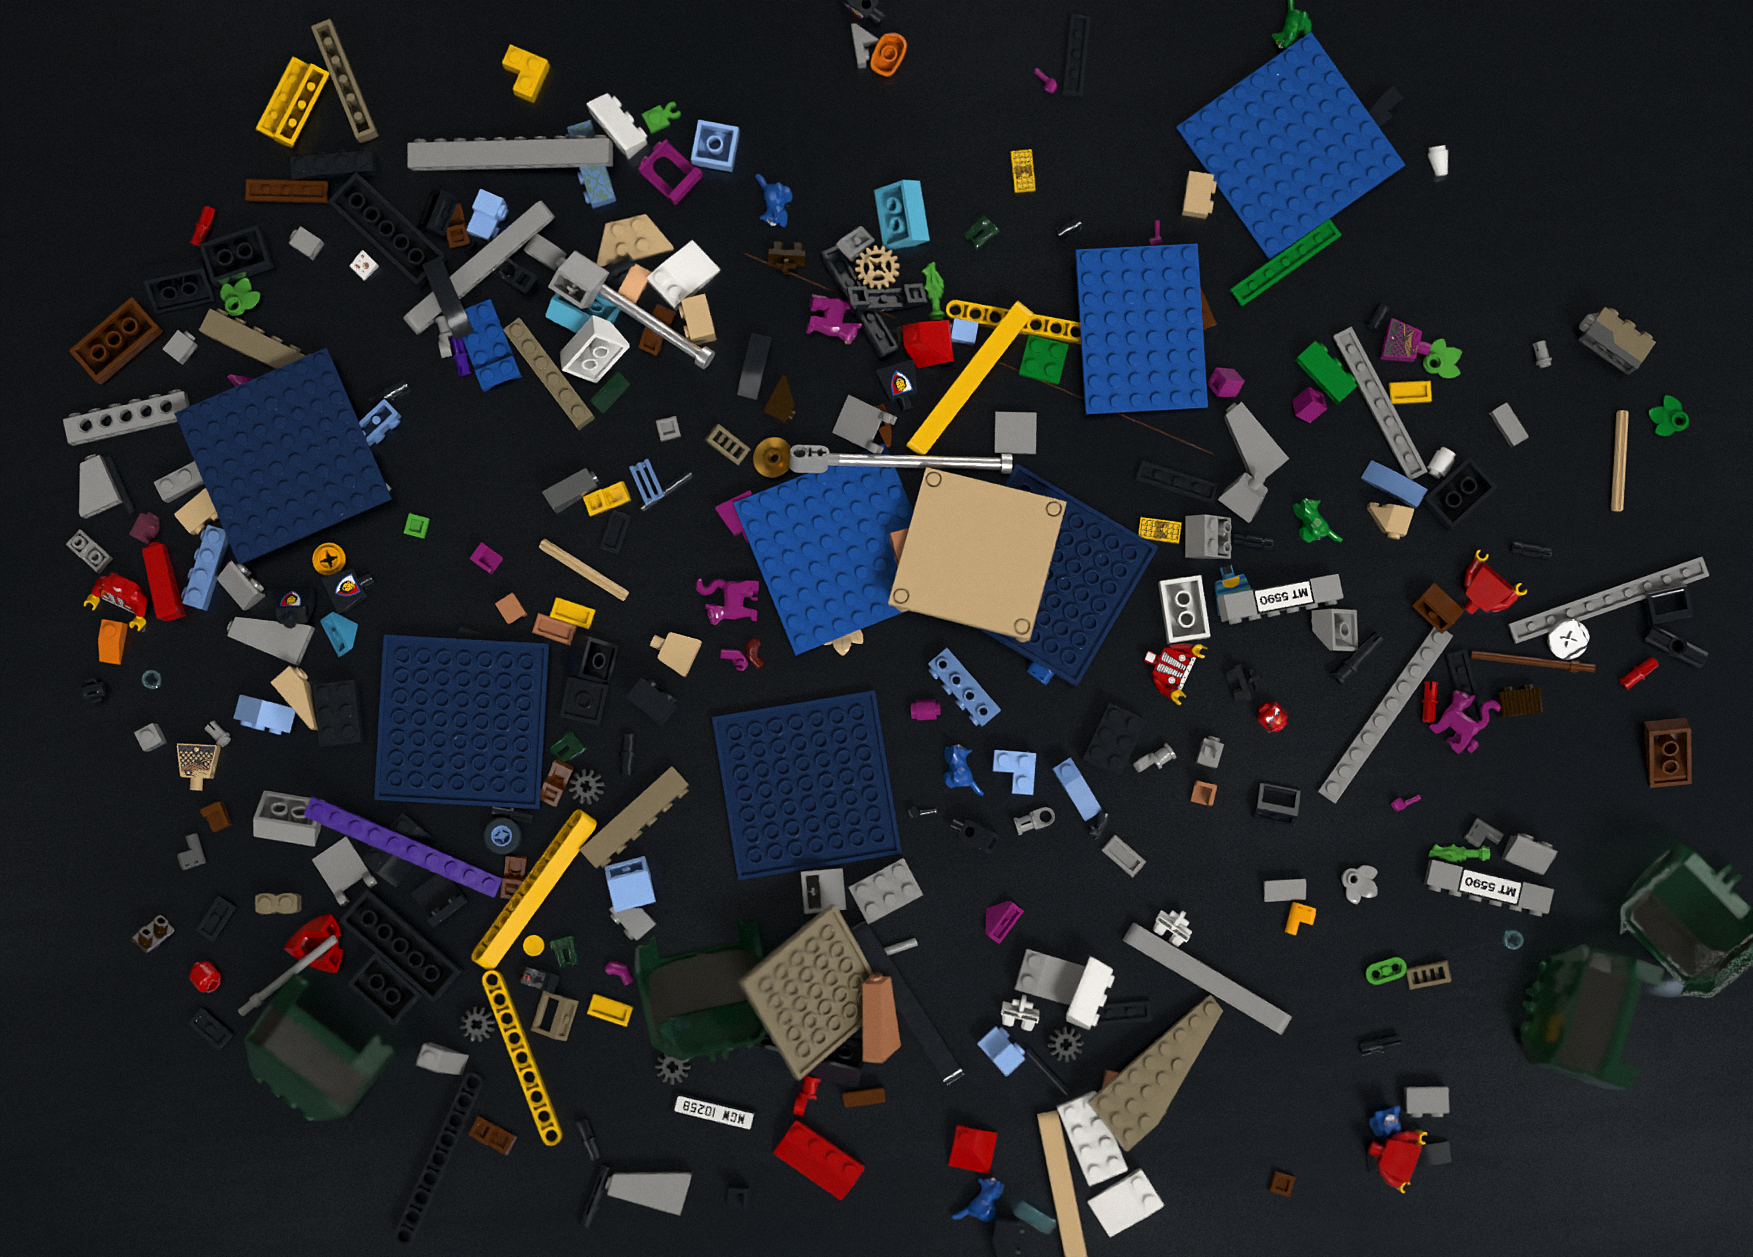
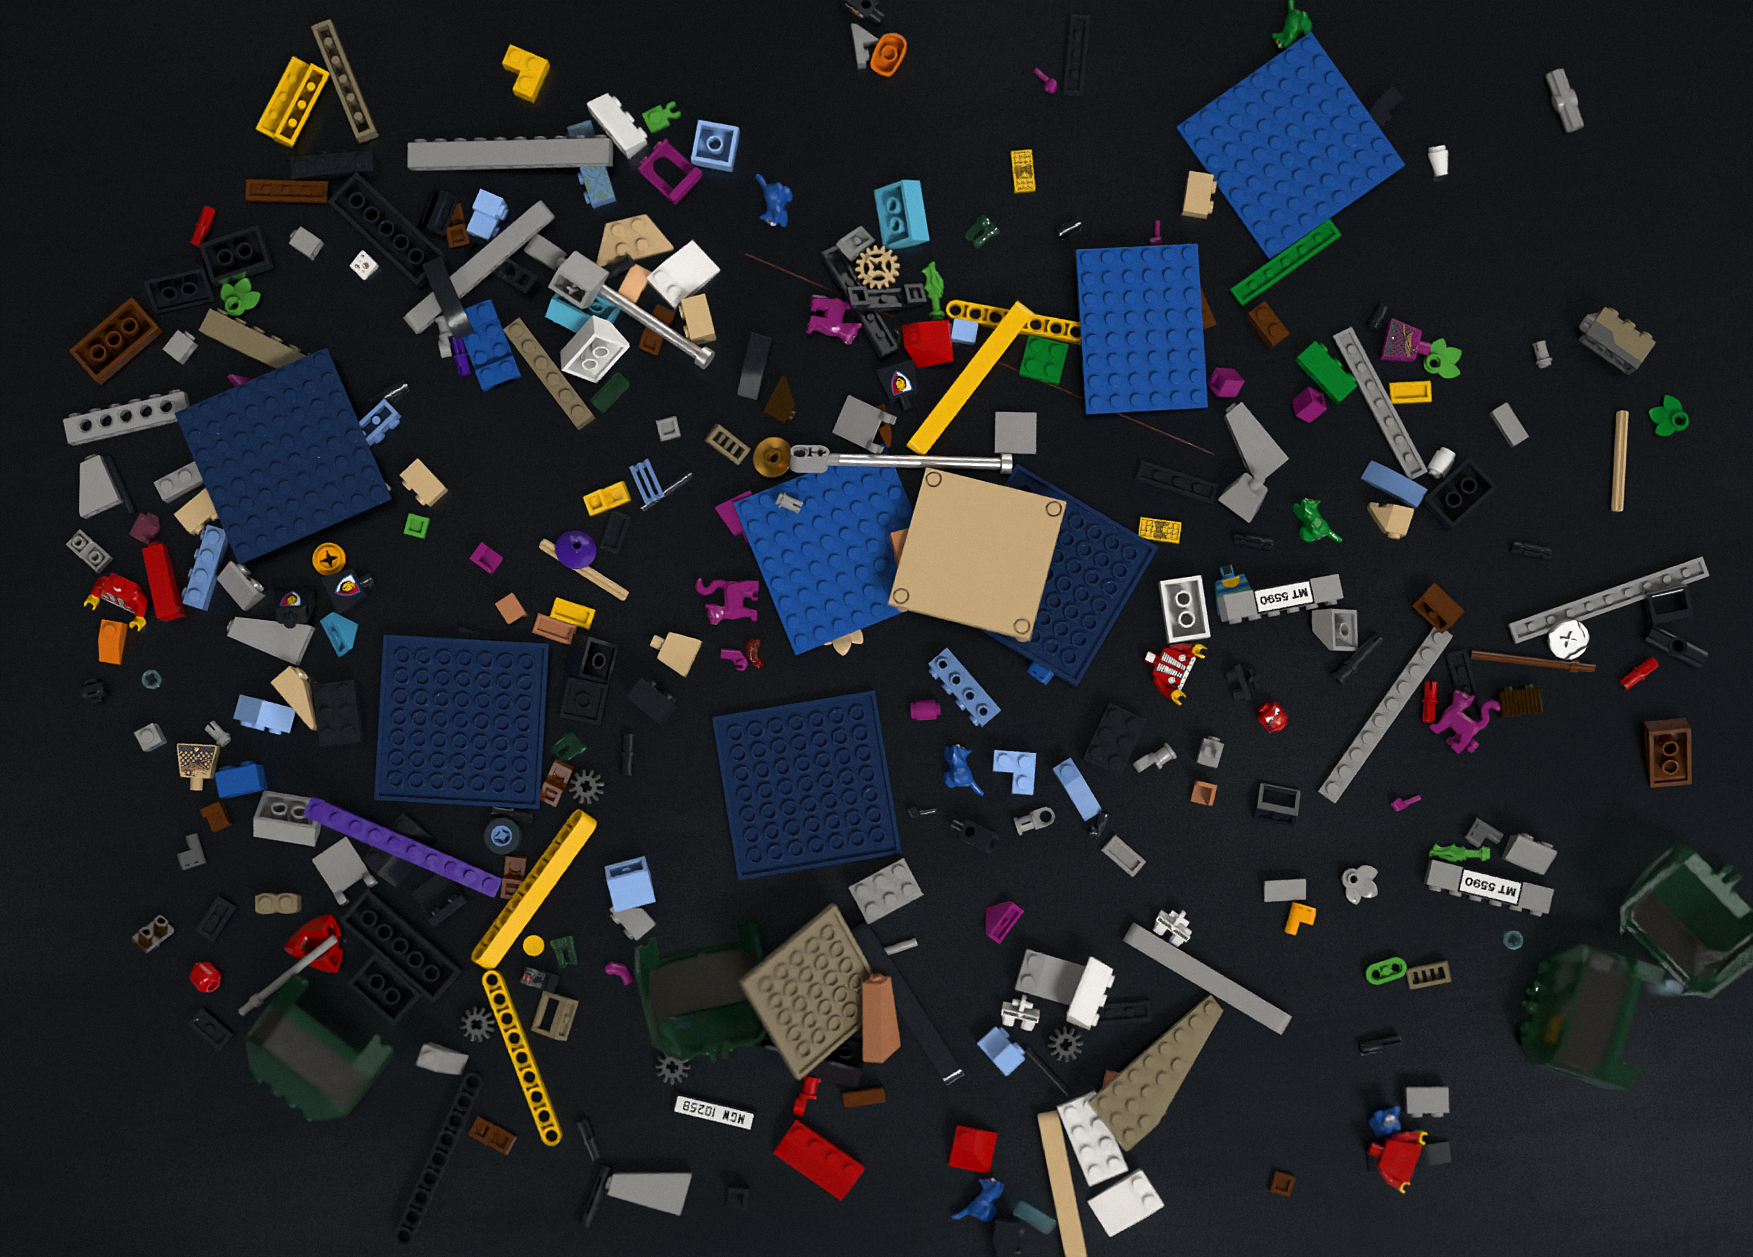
dark grey slope [542,468,599,513] -> none
dark tan brick [580,766,689,868] -> none
yellow tile [587,994,633,1027] -> none
dark brown hips [768,241,805,275] -> none
light grey slope [801,868,846,914] -> none
light grey slope [1185,515,1231,559] -> none
red torso [1464,550,1527,614] -> none
none -> blue brick [214,761,268,798]
none -> tan brick [400,458,448,507]
none -> dark purple dish [555,531,596,569]
none -> light grey pin [775,492,803,514]
none -> reddish brown brick [1246,301,1290,349]
none -> light grey piece [1545,69,1584,133]

